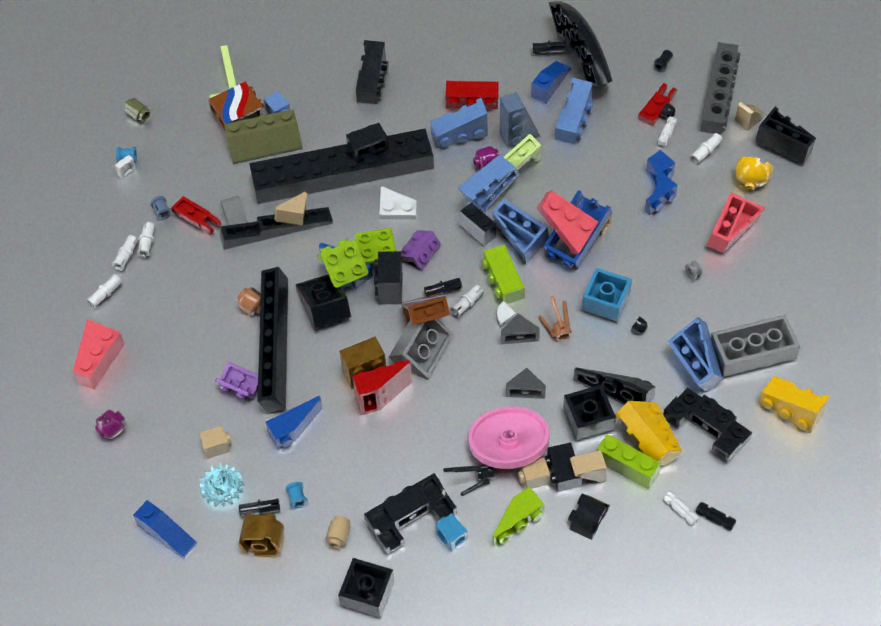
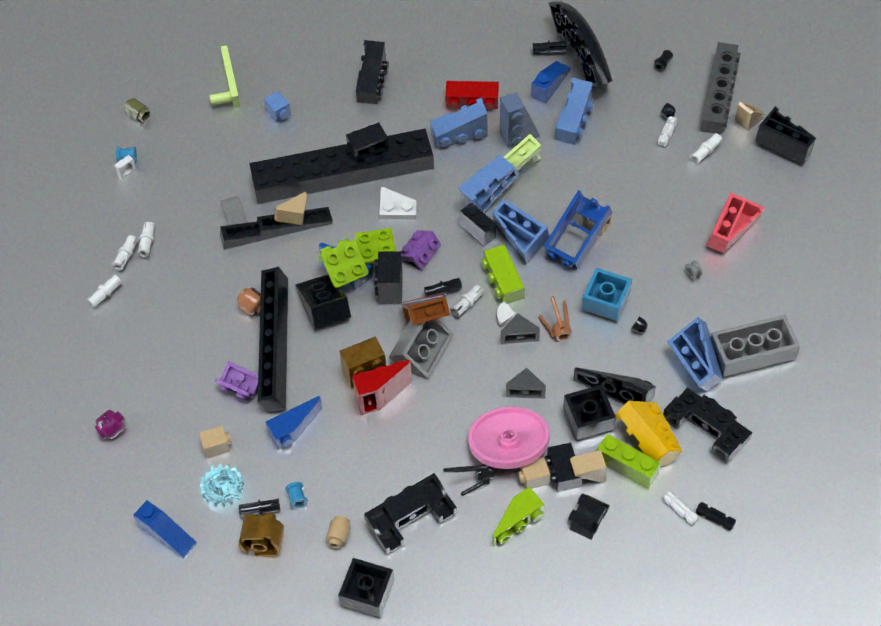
coral wedge [73,319,125,389] -> none
sand blue bush [150,196,172,220] -> none
red hinge [171,196,221,235] -> none
panel [209,81,265,131] -> none
olive slope [224,109,303,164] -> none
dark azure brick [435,513,468,552] -> none
magenta head [473,146,500,170] -> none
coral wedge [537,191,598,255] -> none
red hinge [638,83,677,125] -> none
blue arch [645,150,678,215] -> none
yellow cylinder [735,157,773,190] -> none
yellow wedge [759,376,830,433] -> none

